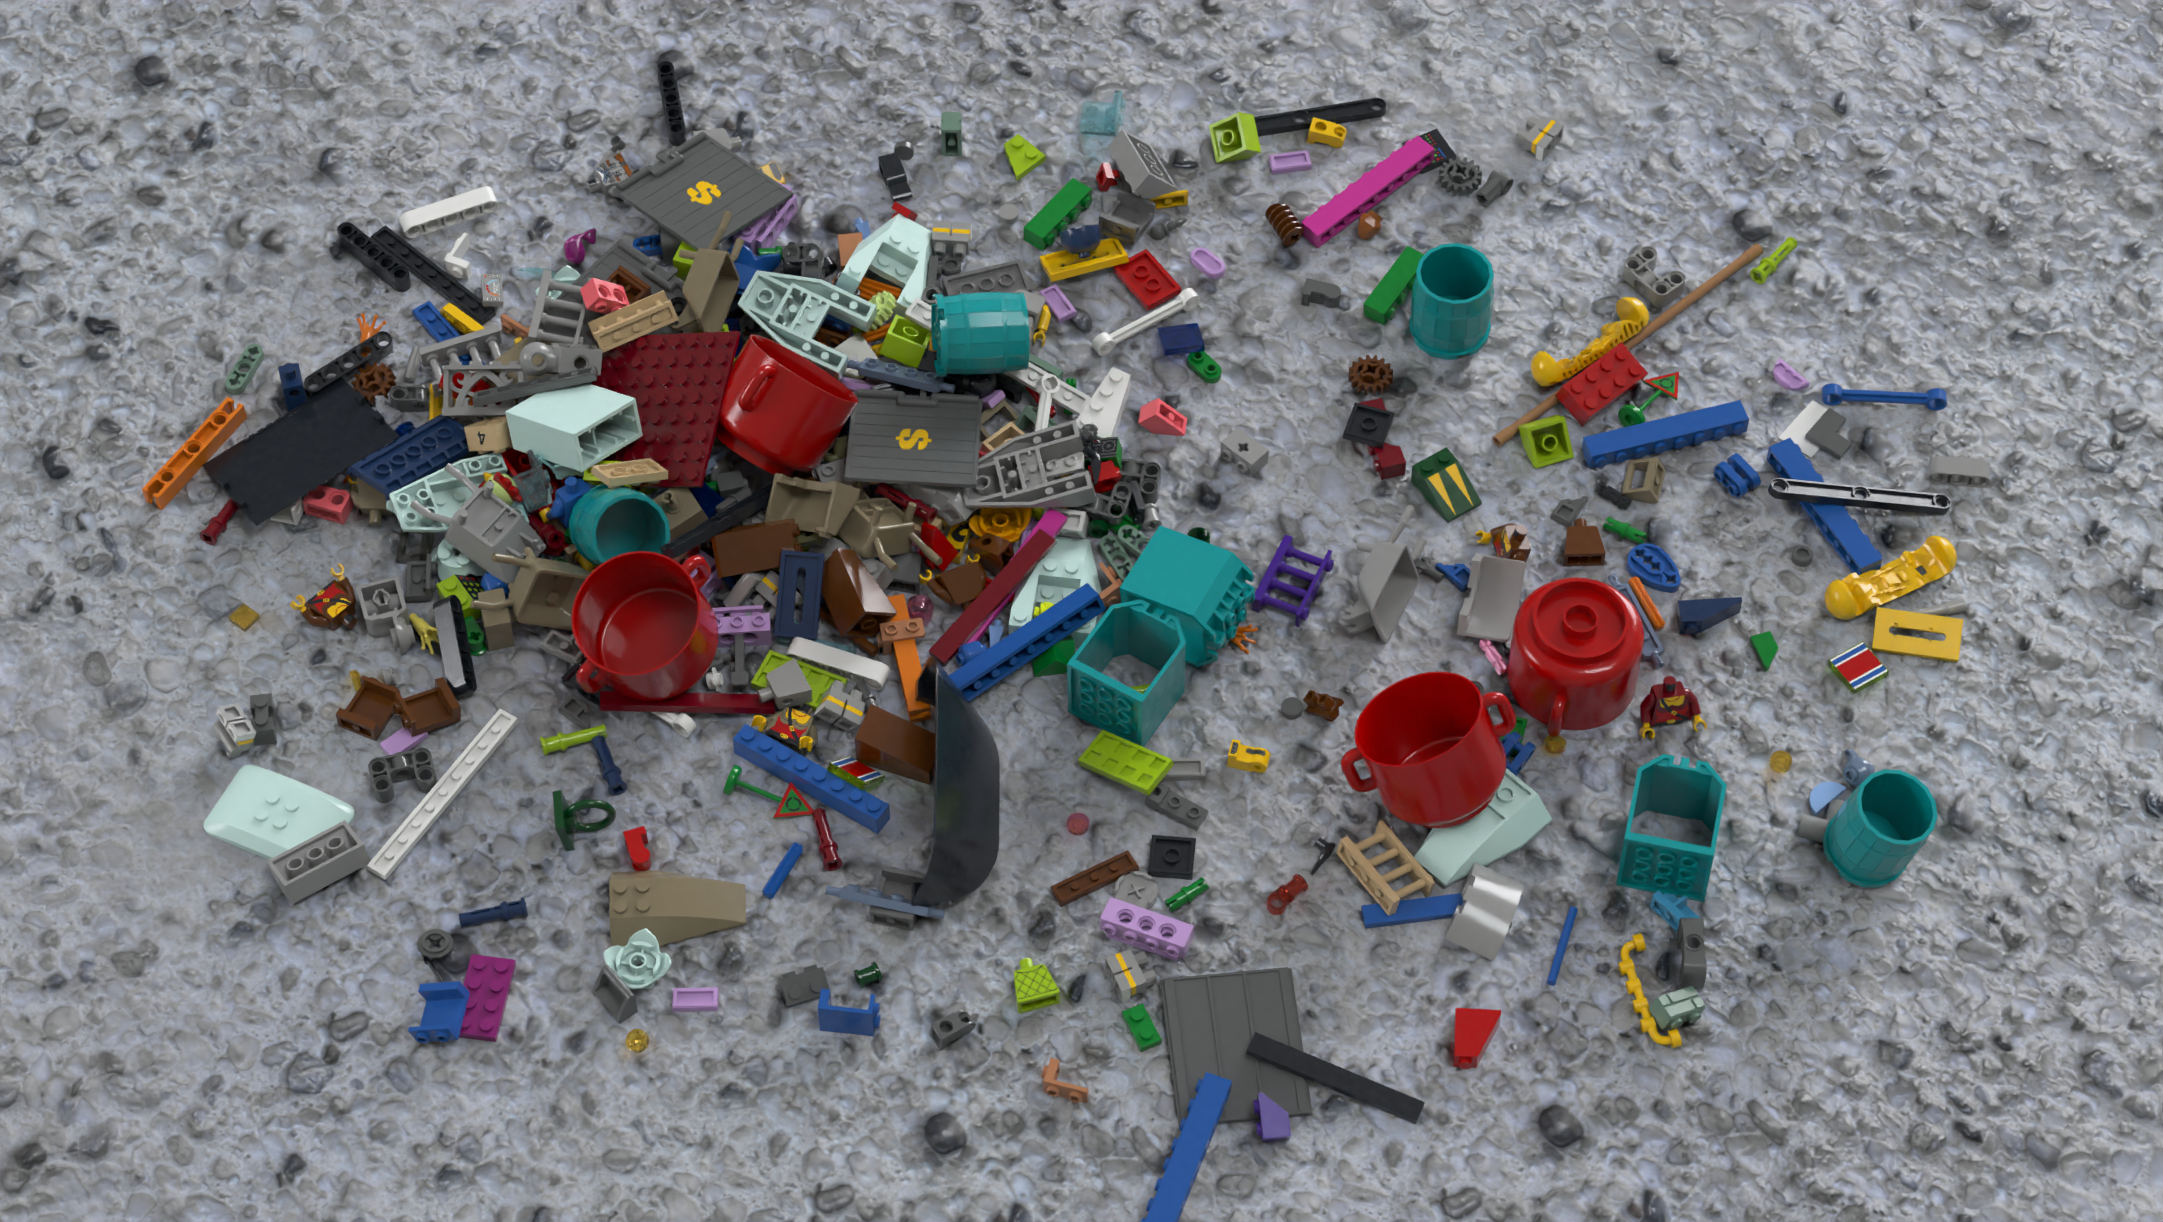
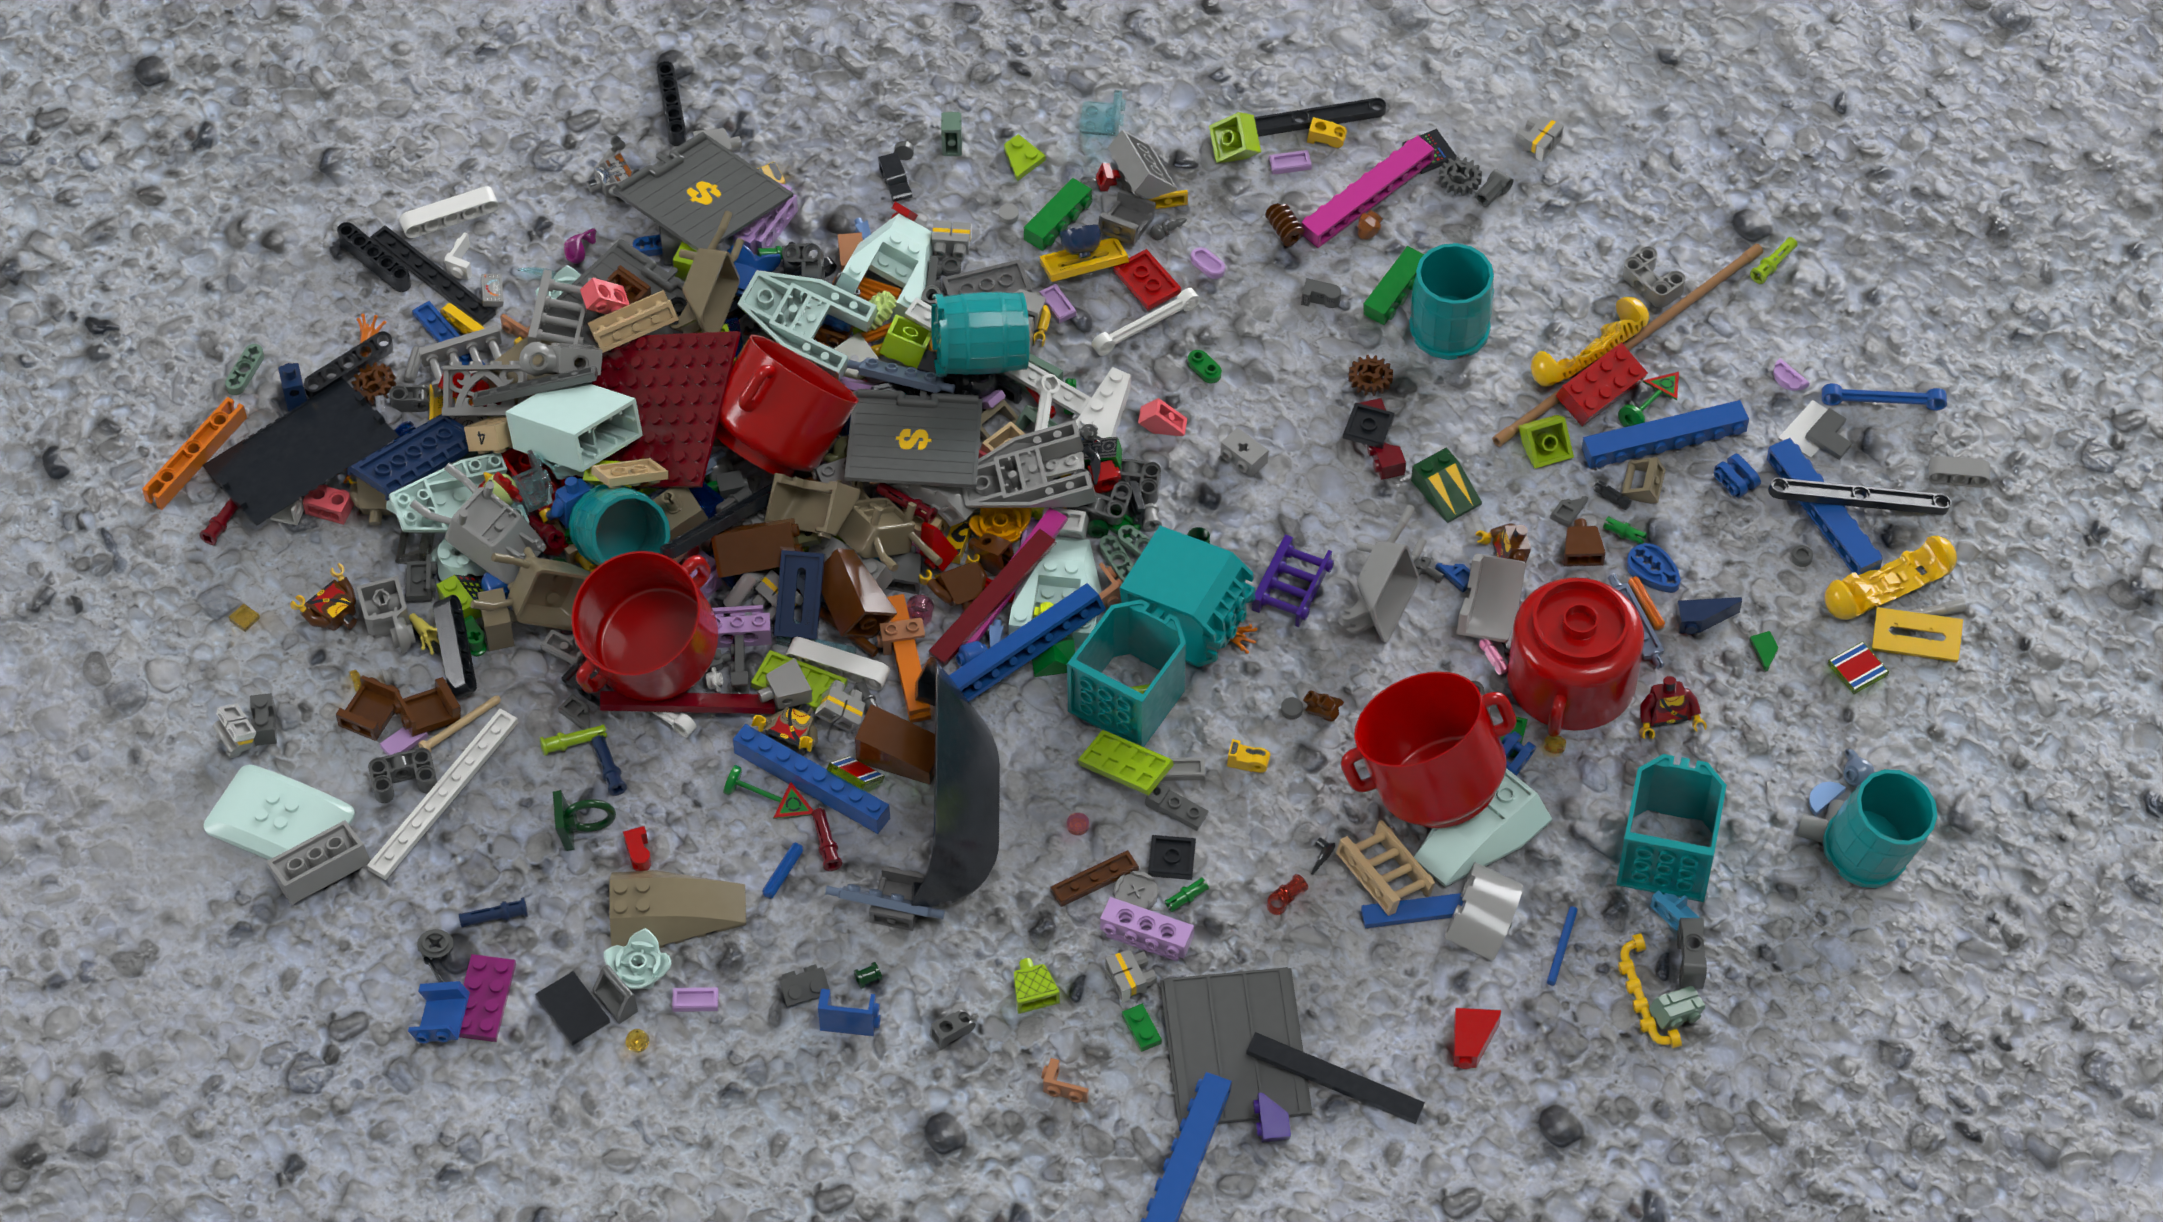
clear blue tile [1157,323,1205,356] -> none
clear yellow tile [1769,750,1792,773] -> none
none -> tan bar [418,695,501,752]
none -> black tile [535,971,610,1046]

